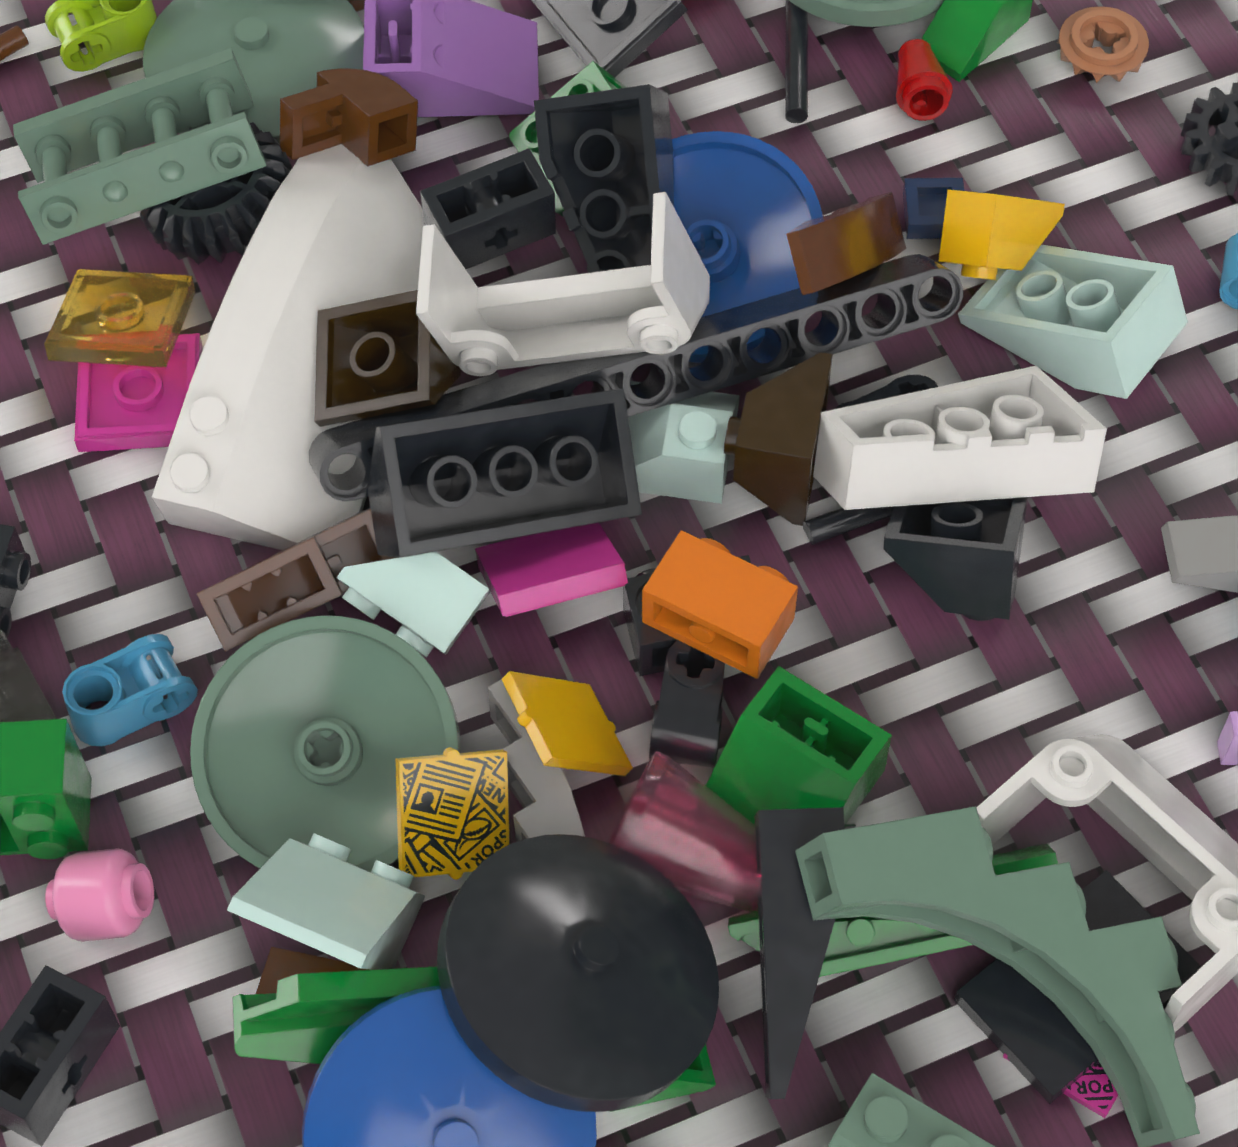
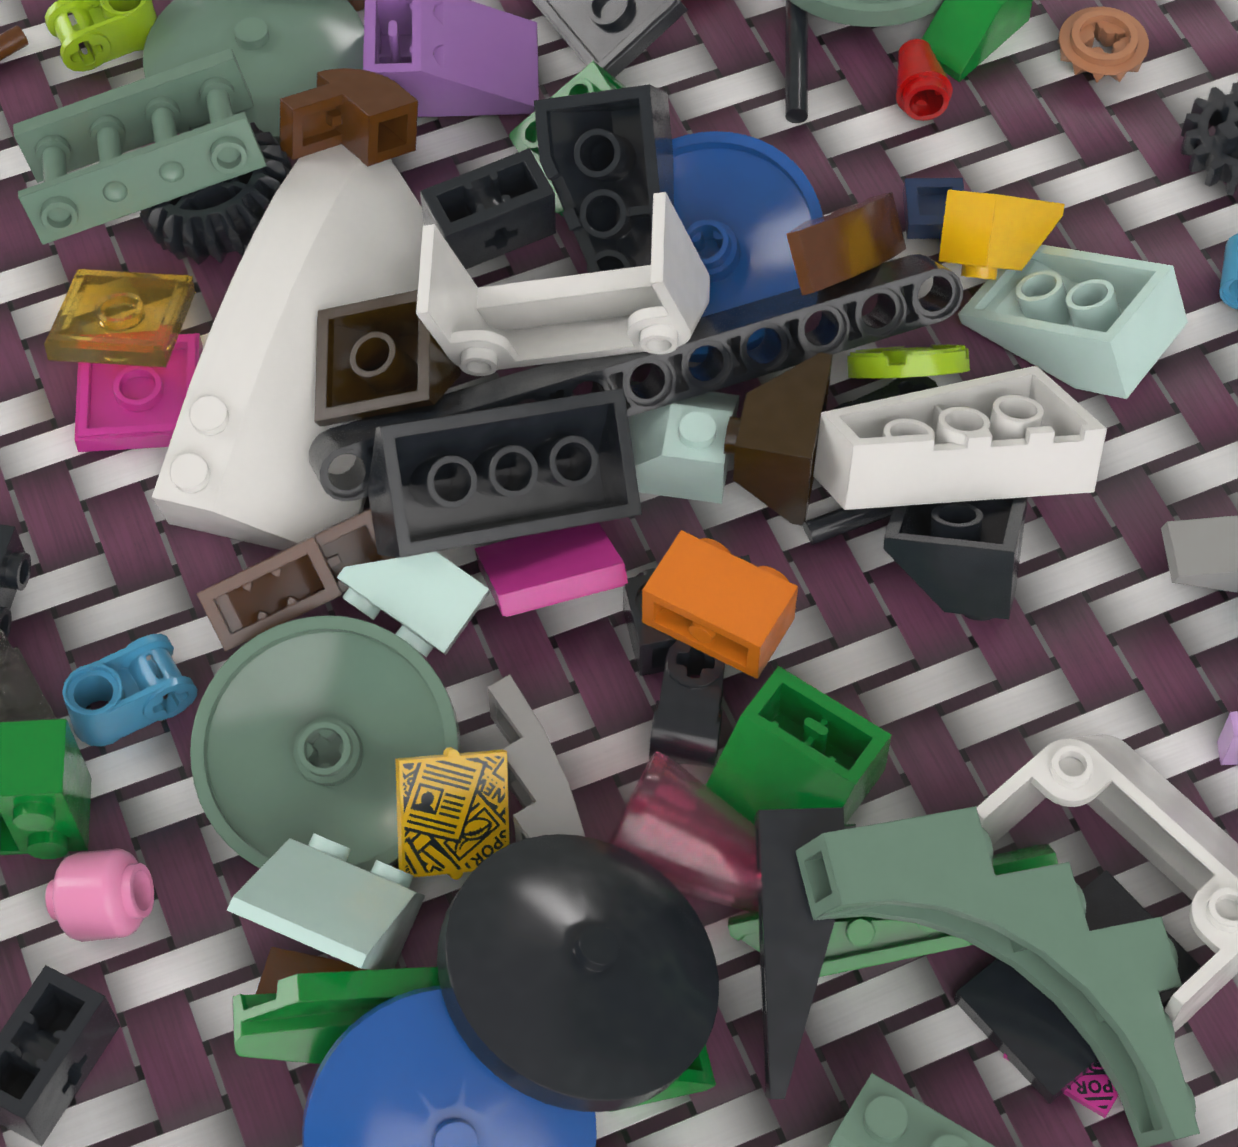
yellow piece [501,671,633,776] -> none
none -> lime tile [847,344,970,379]

